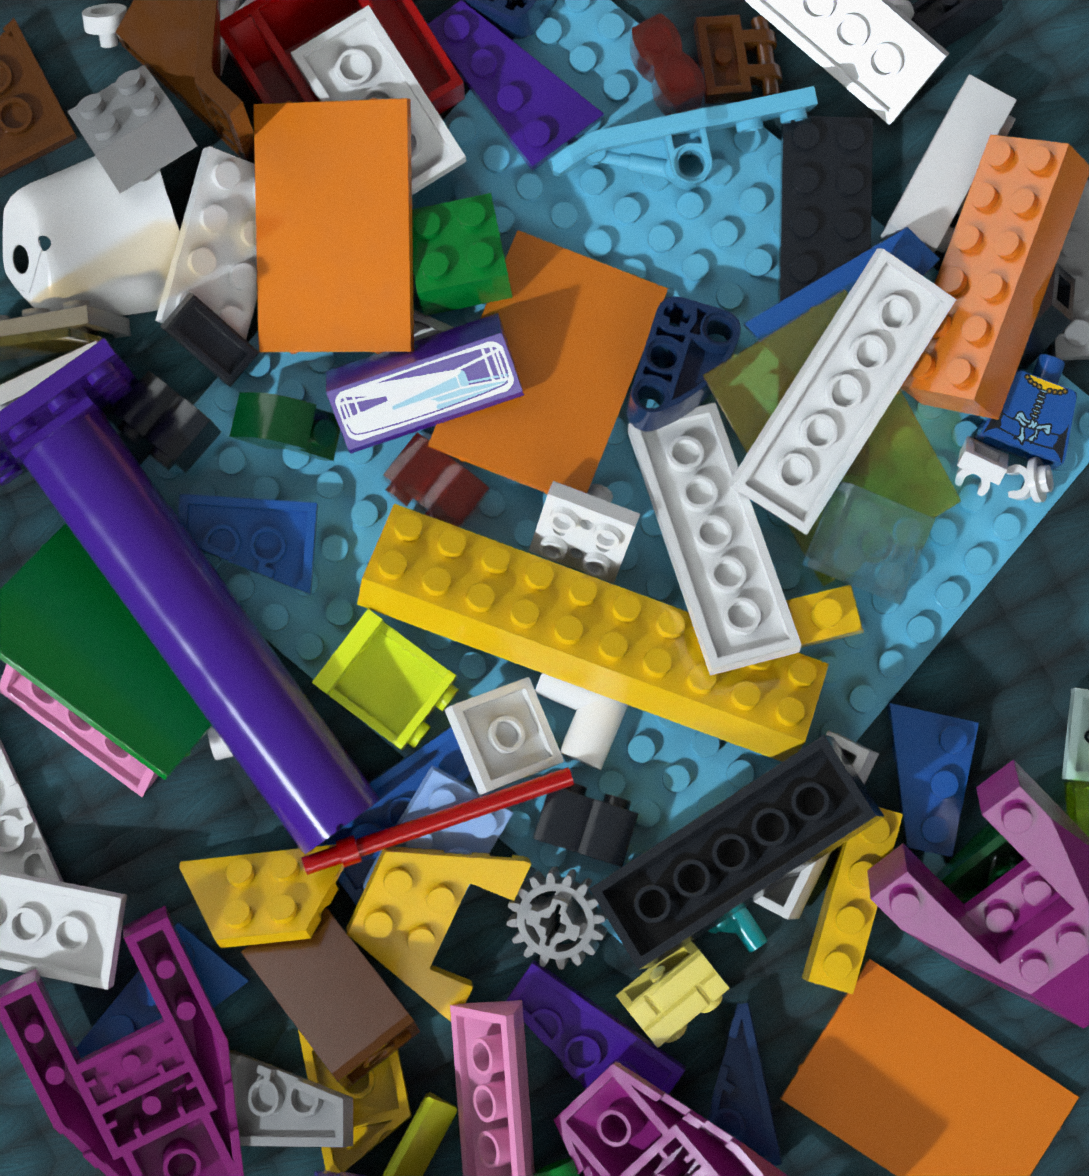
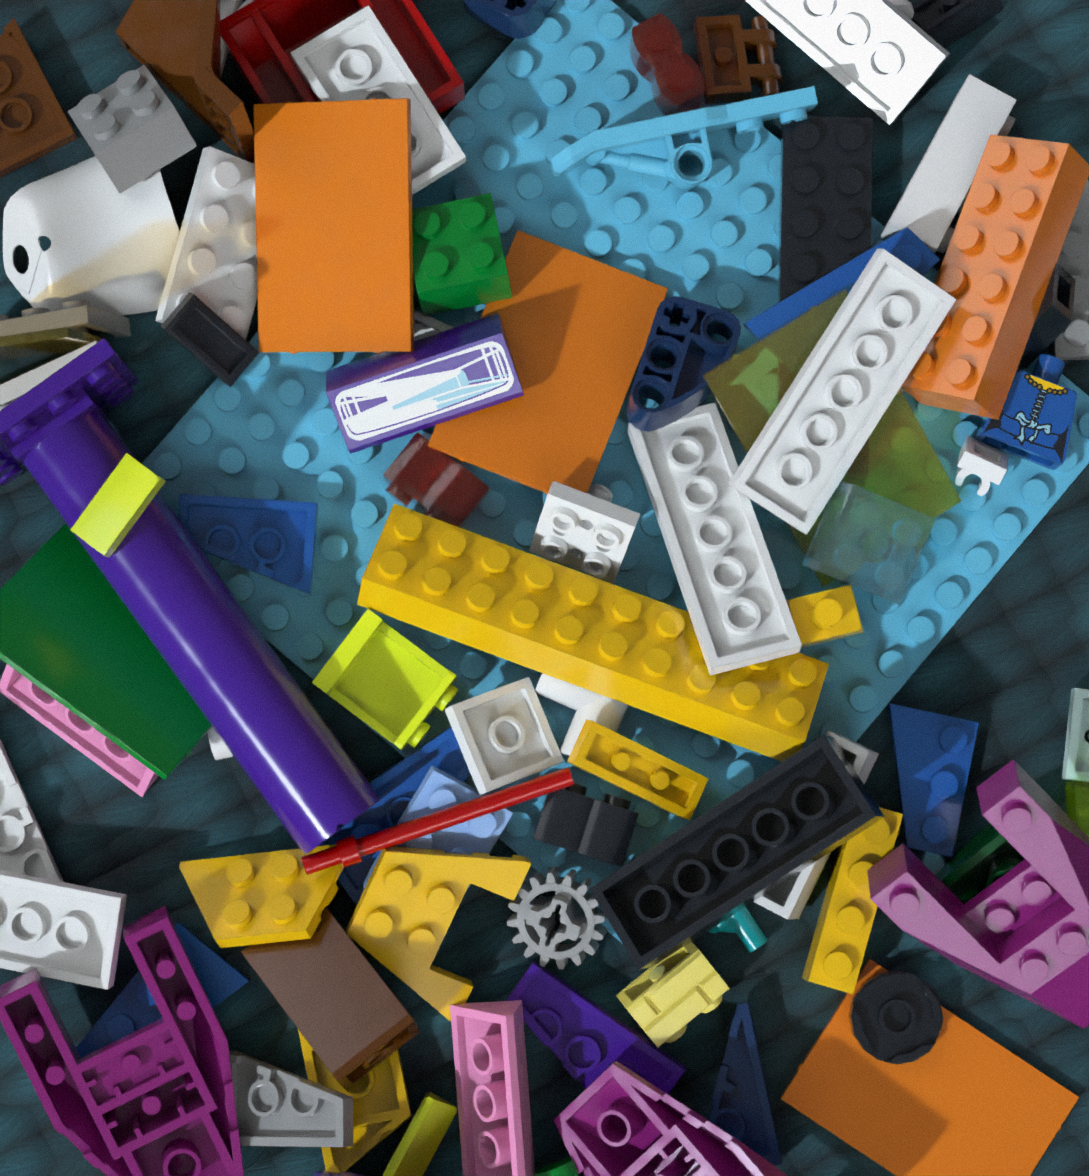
white tile [82,3,127,48] -> none
black brick [113,371,221,473] -> none
dark green brick [229,392,340,461] -> none
dark purple wing [427,0,604,171] -> none
white plate [1006,457,1054,503] -> none
none -> neon yellow slope [70,453,166,558]
none -> yellow plate [567,719,709,821]
none -> black tile [849,970,943,1064]

